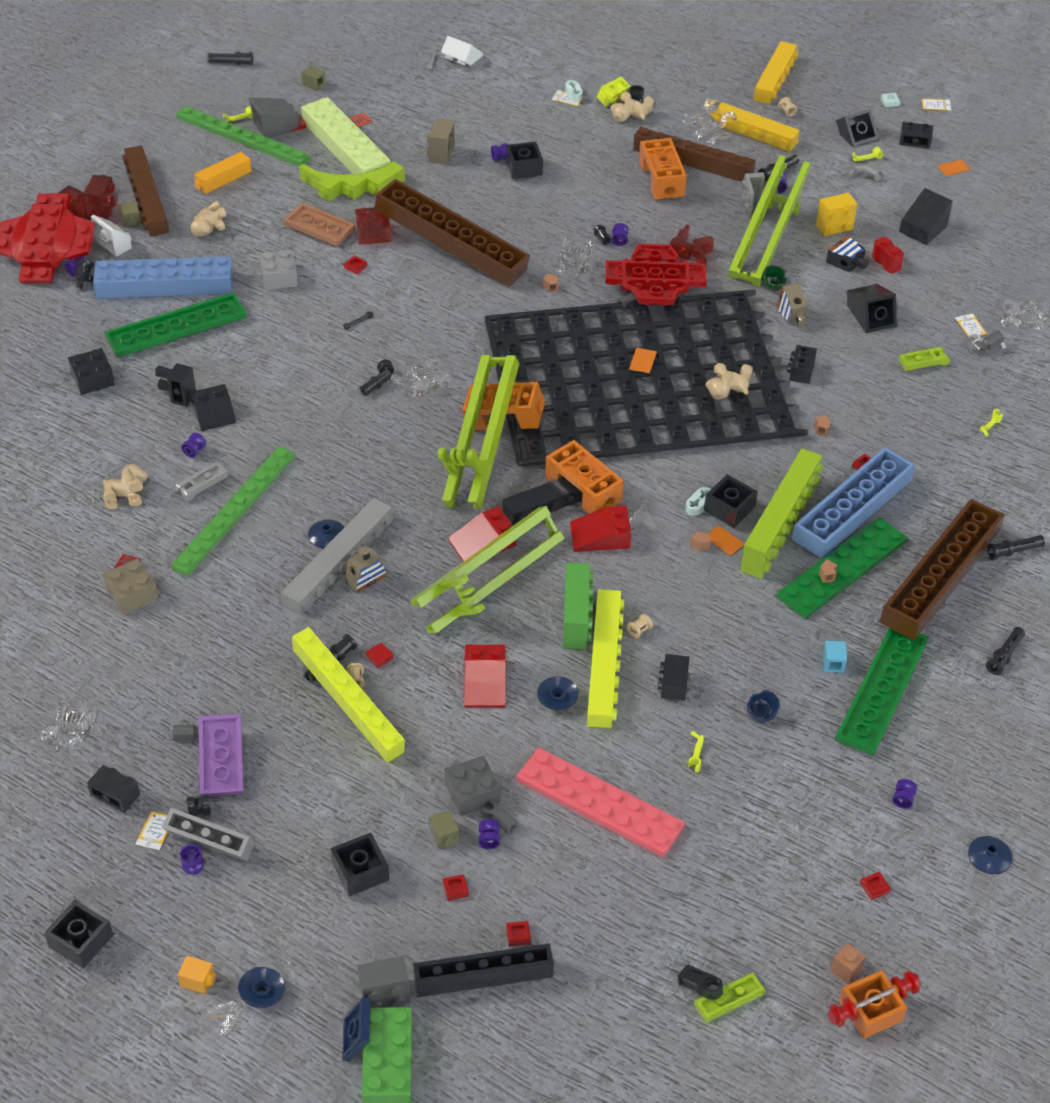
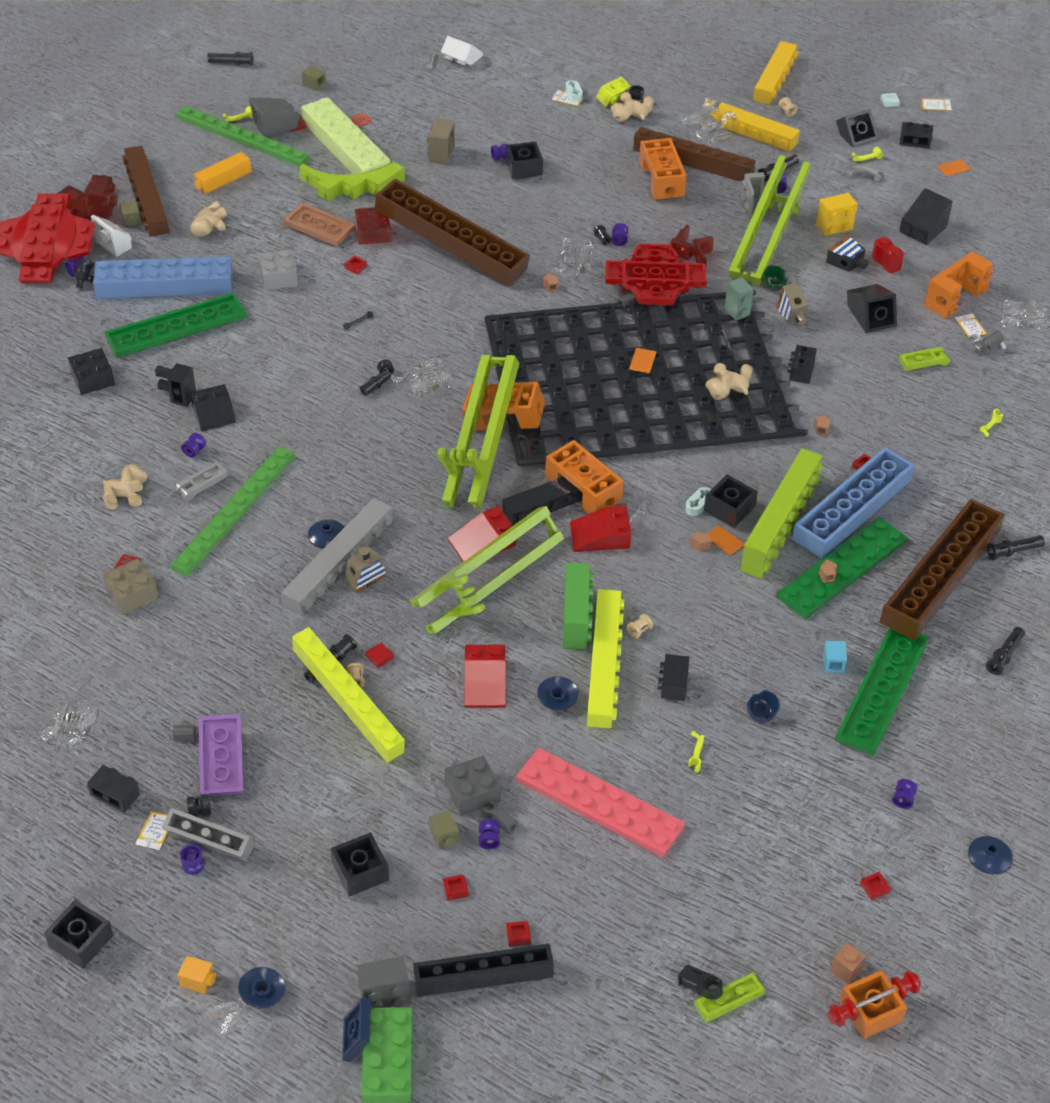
none -> sand green brick [725,277,753,320]
none -> orange plate [924,251,994,319]

